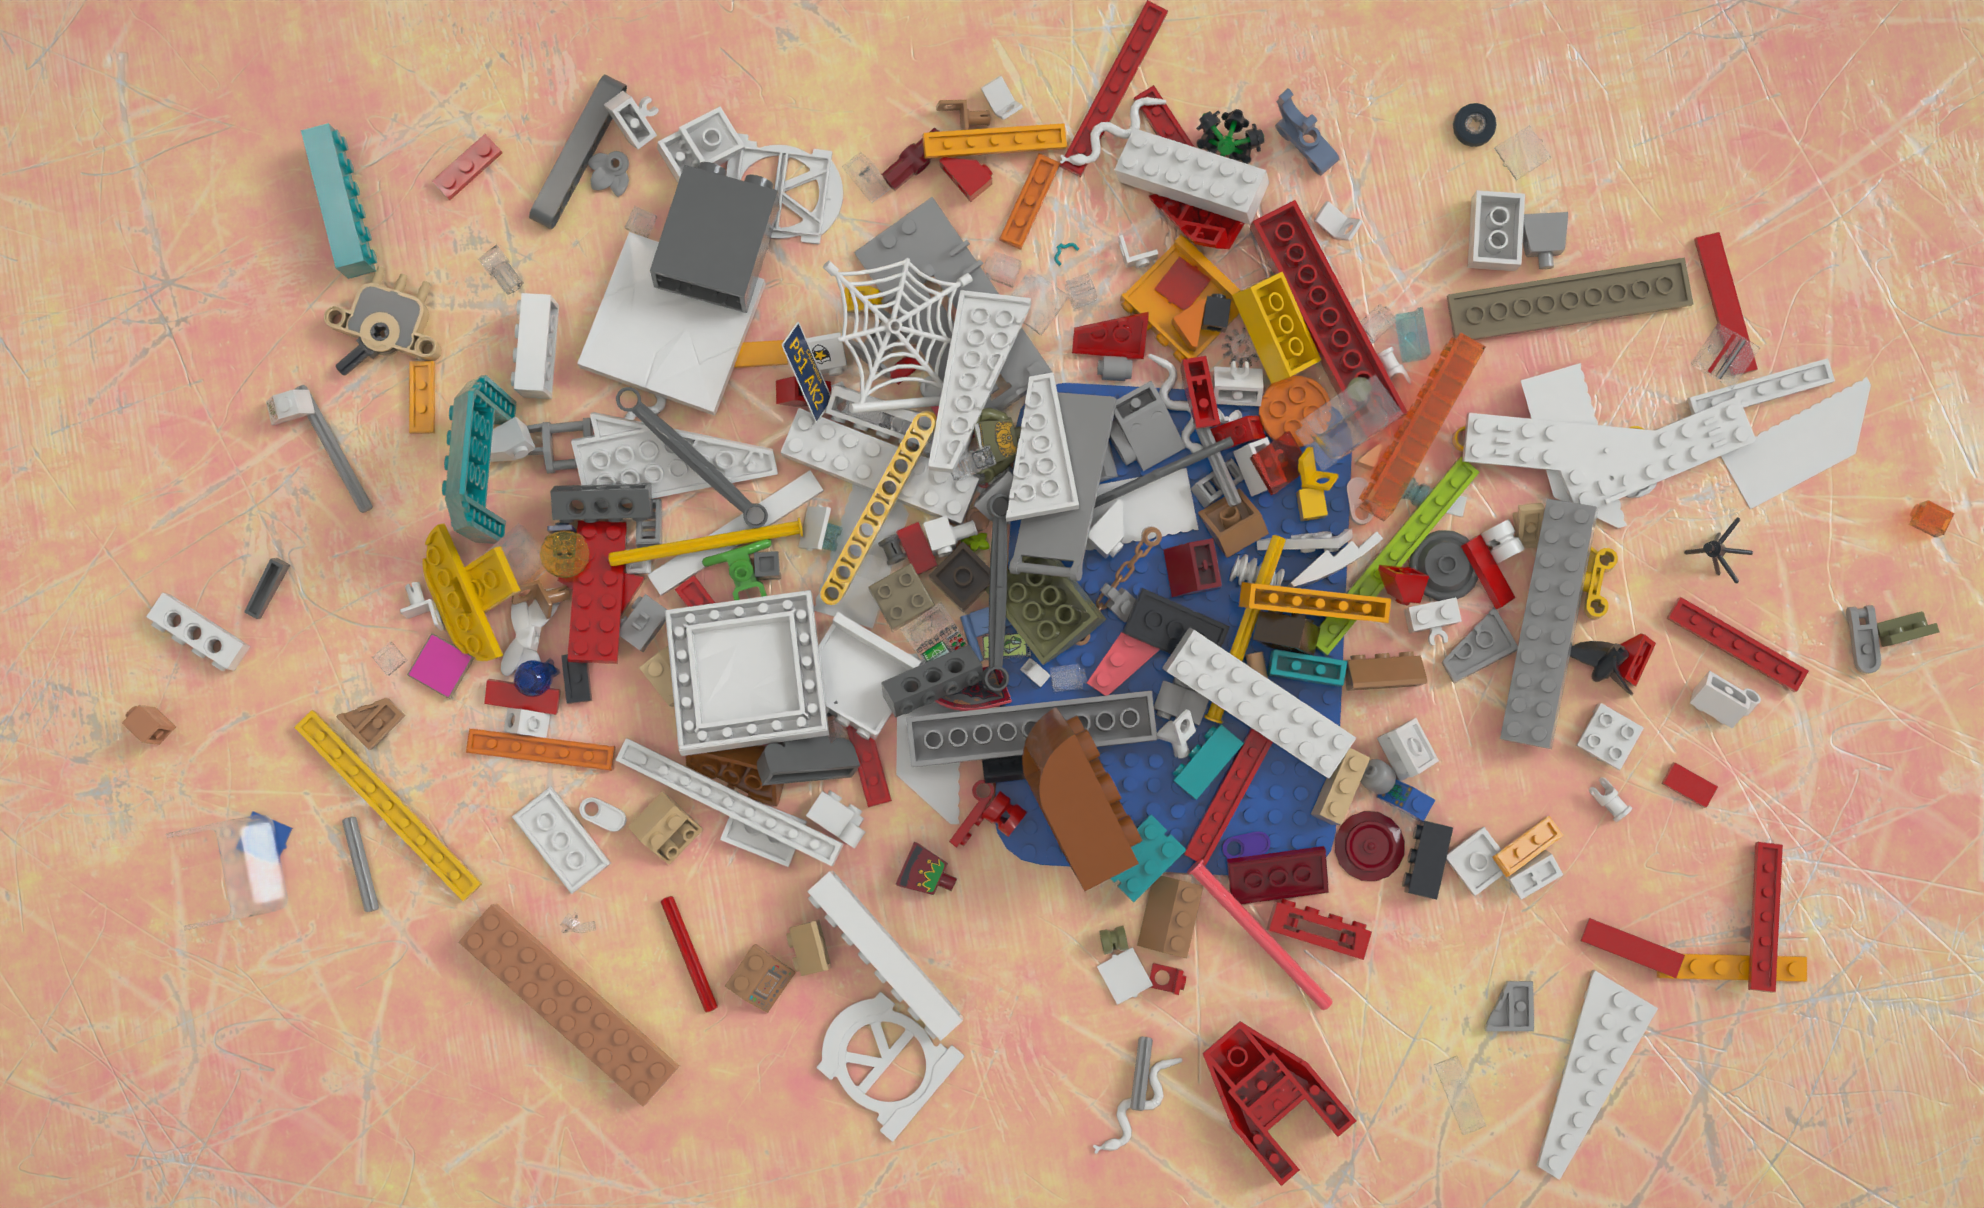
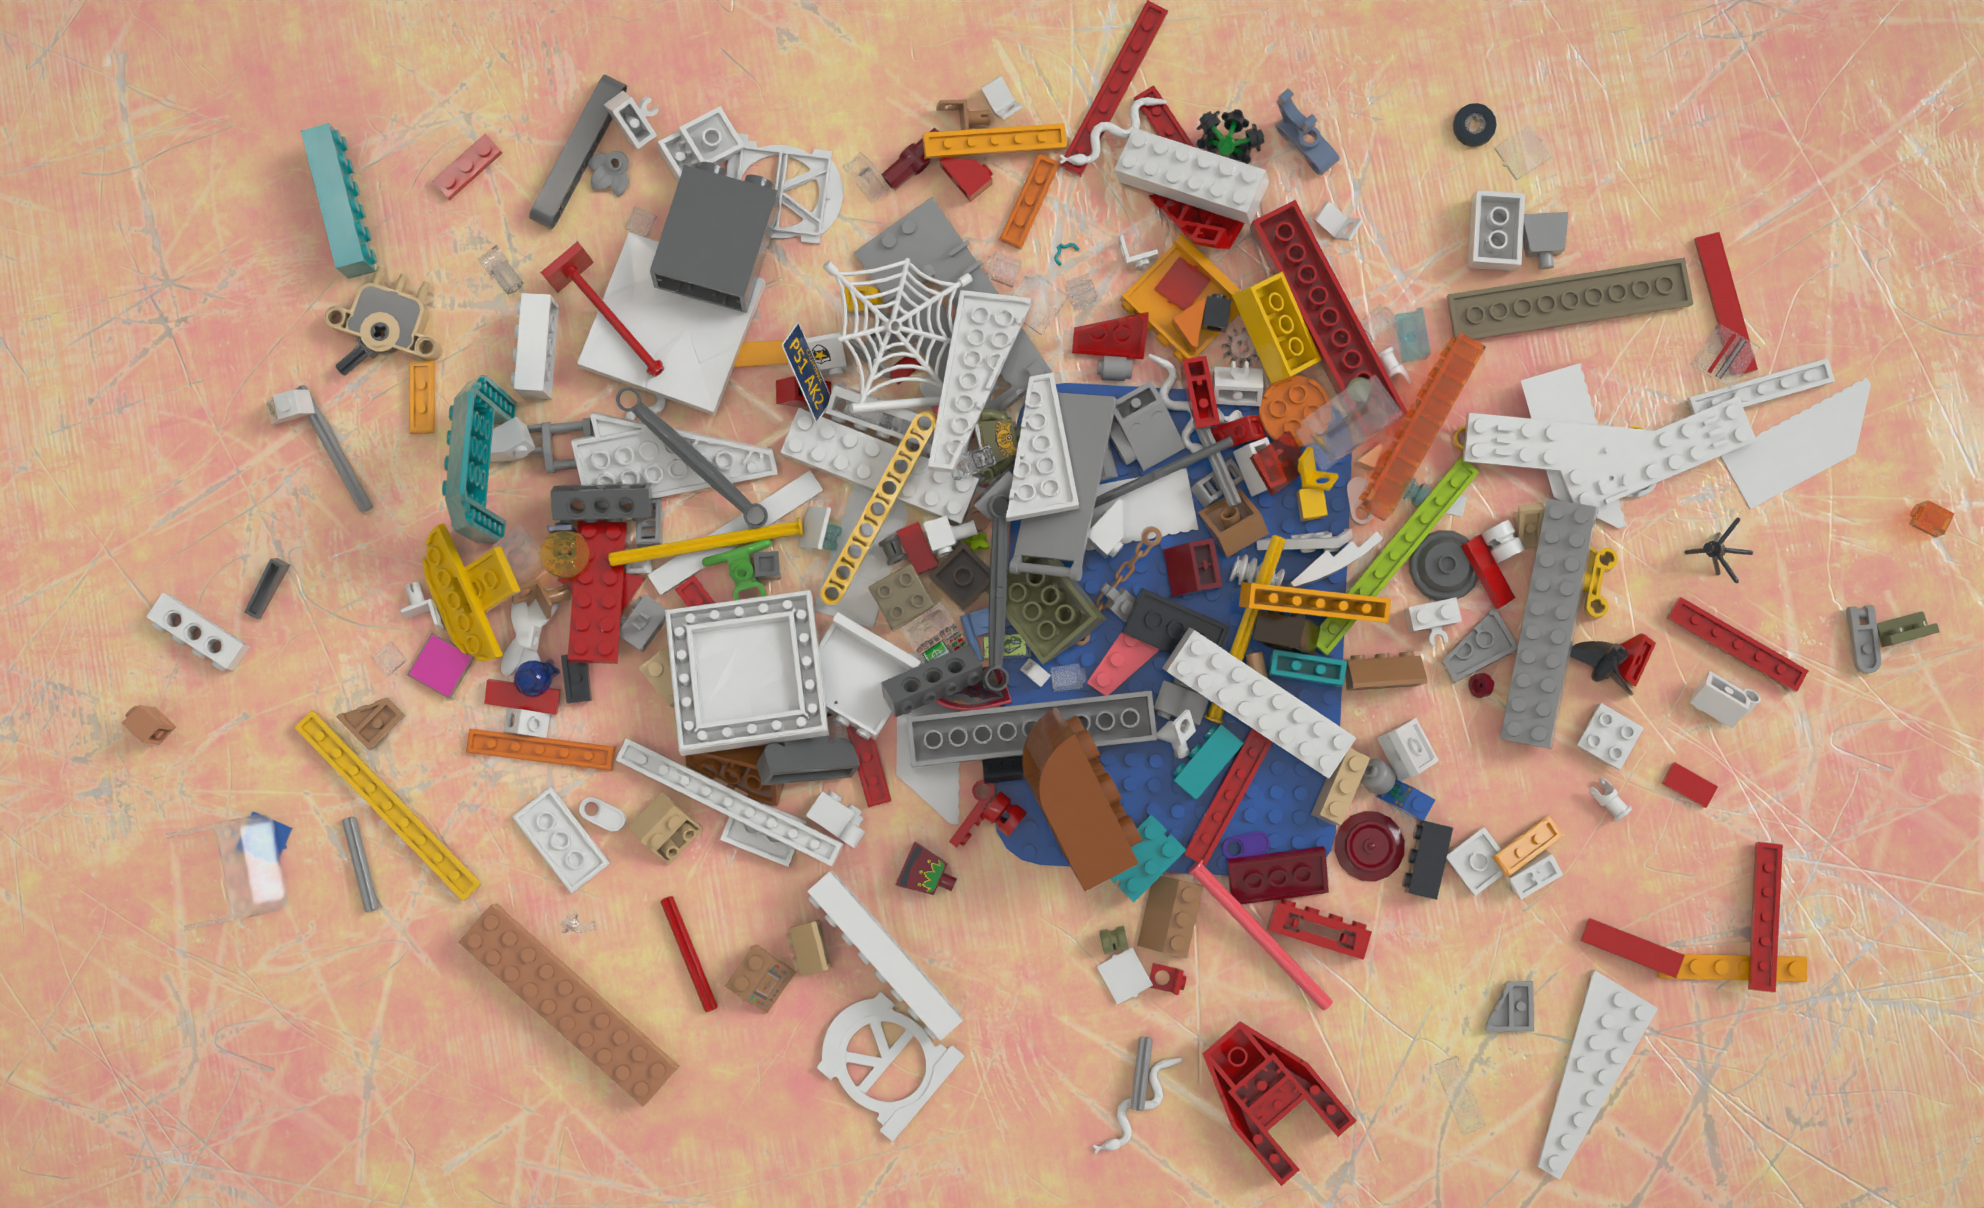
red slope [1378,565,1429,606] -> none
none -> red tile [540,241,664,377]
none -> dark red tile [1469,673,1495,698]

